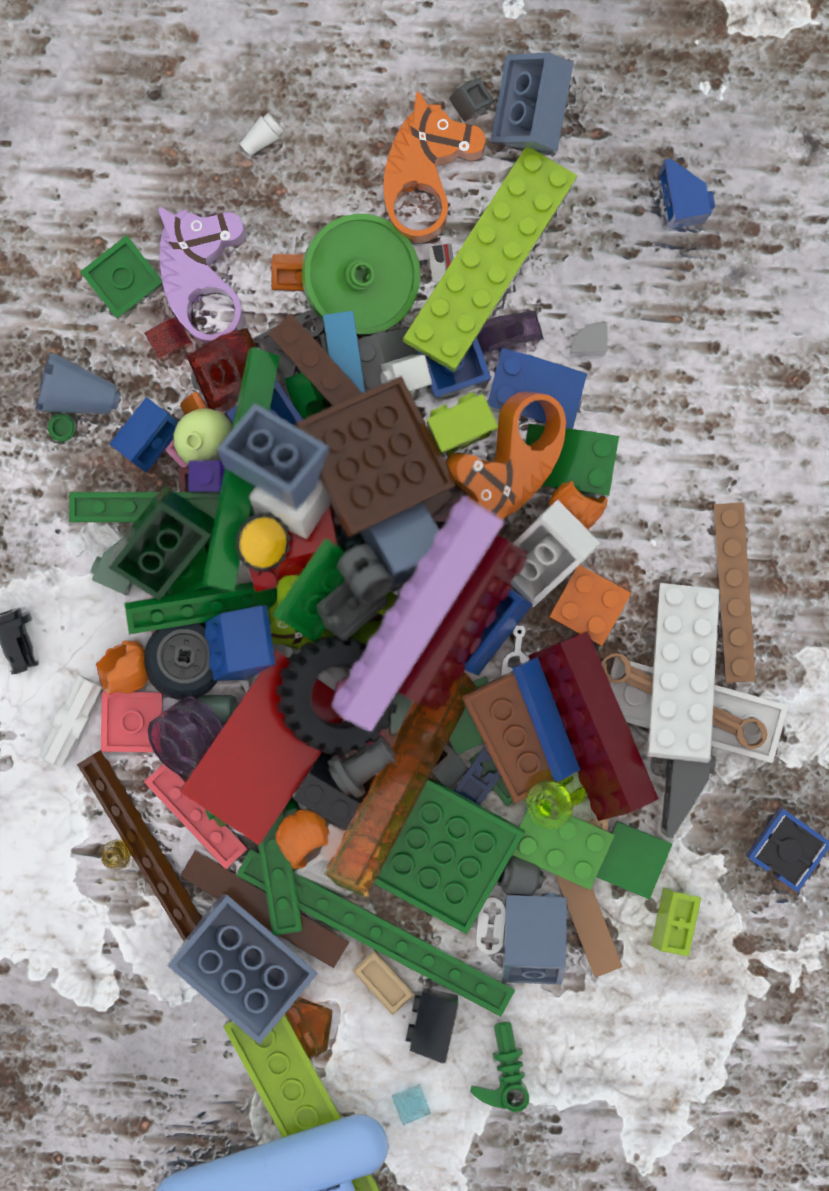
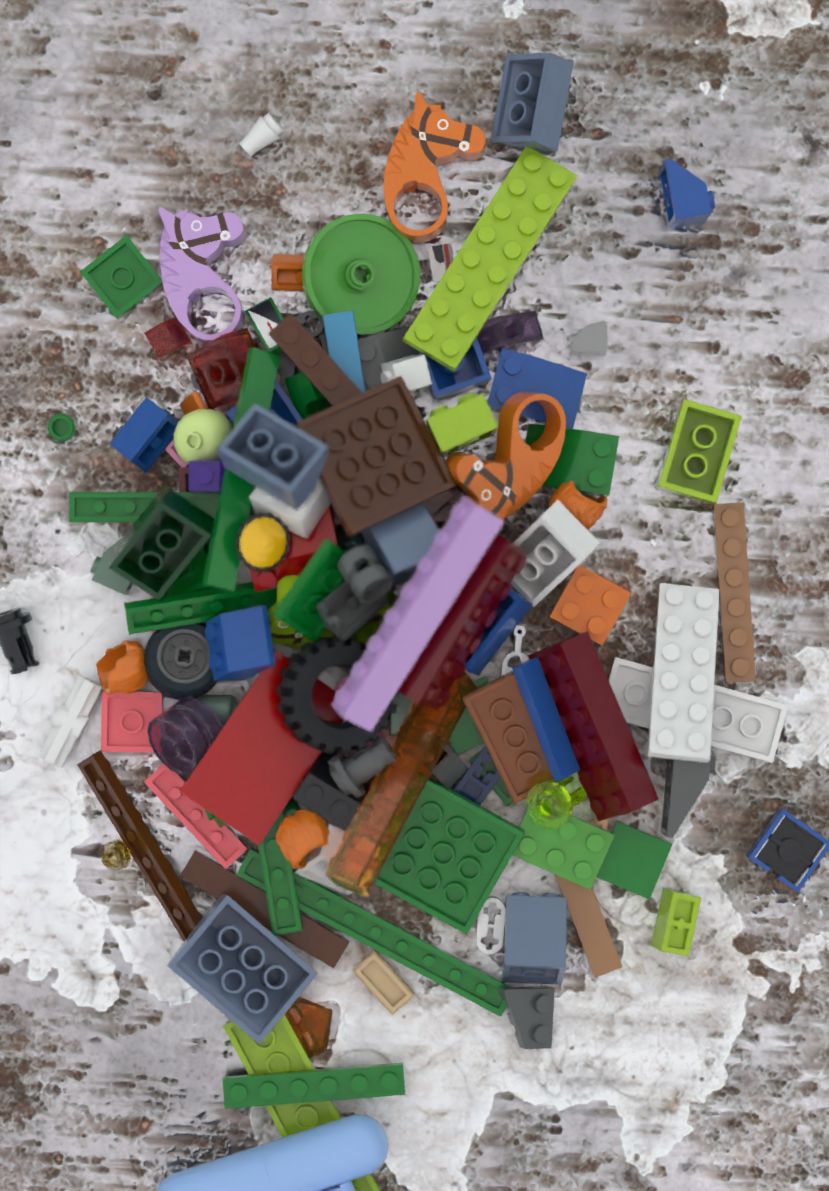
sand blue cone [35,352,121,414] -> none
clear light blue plate [392,1084,431,1125] -> none
black slope [405,987,459,1064] -> none
dark grey slope [449,78,495,122] -> none
green piece [470,1021,529,1112] -> none
dark grey head [497,856,544,896] -> none
medium nougat piece [601,653,767,749] -> none
none -> green plate [222,1063,405,1109]
none -> slope [245,297,284,354]
none -> dark grey wing [499,986,555,1049]
none -> lime brick [655,399,742,505]

